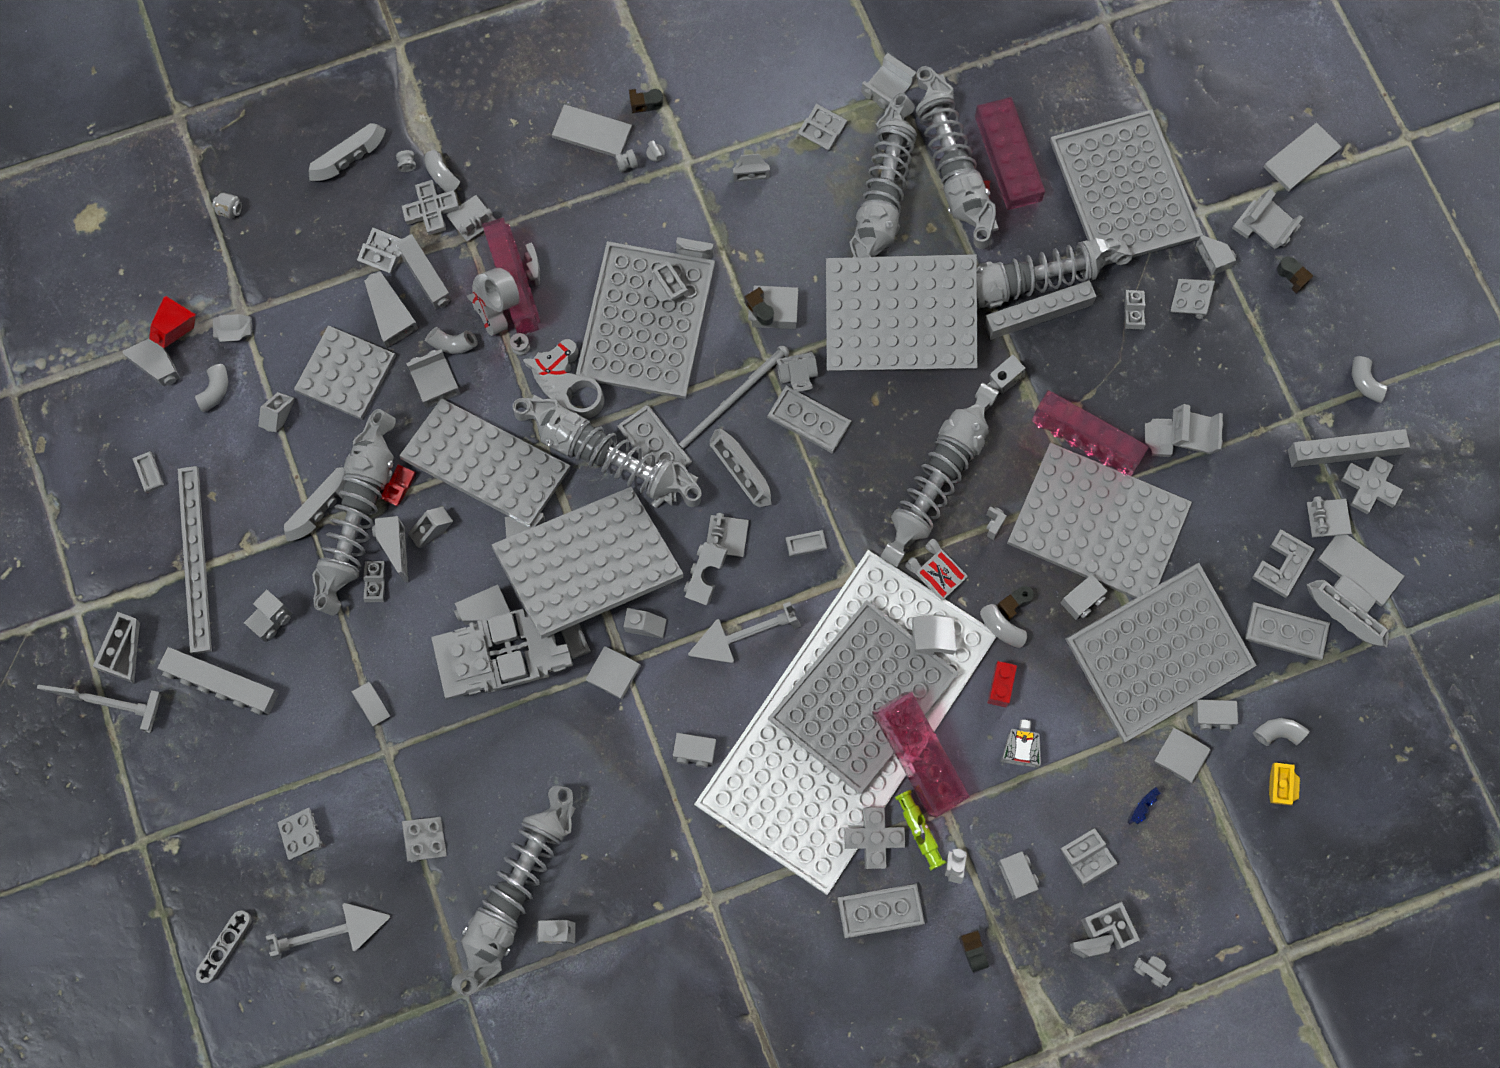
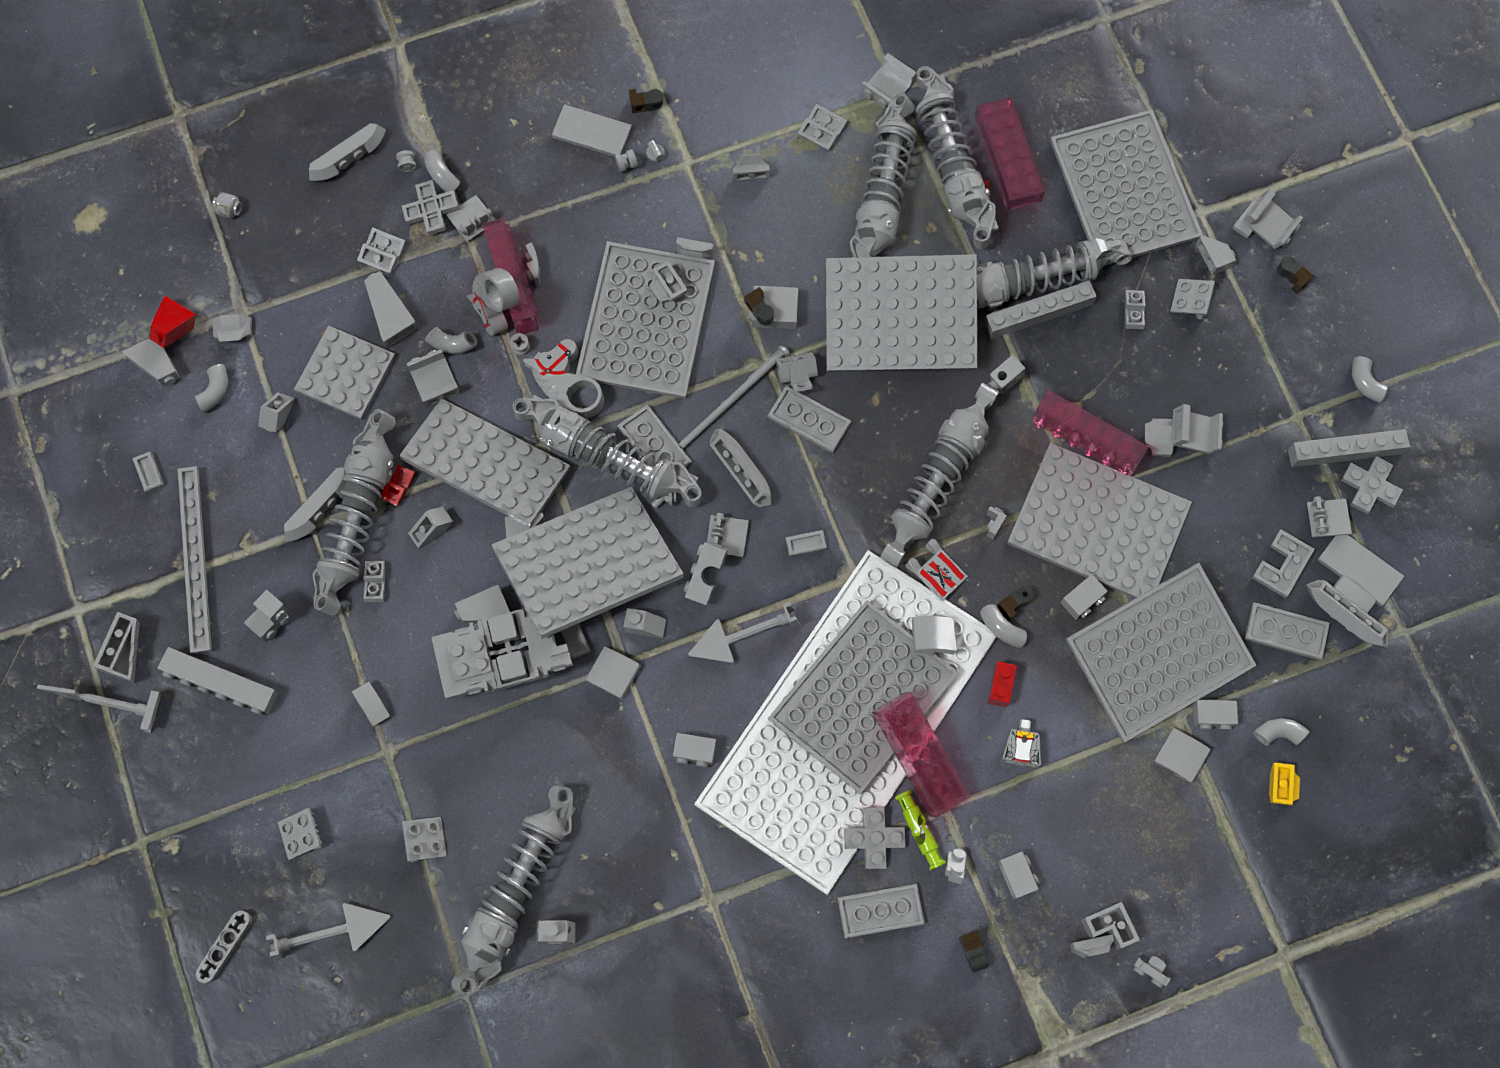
light grey slope [372,516,408,582] -> none
light grey slope [396,234,451,309] -> none
light grey slope [1061,828,1118,886] -> none
clear blue slope [1127,787,1161,825] -> none
light grey tile [1264,122,1342,192] -> none

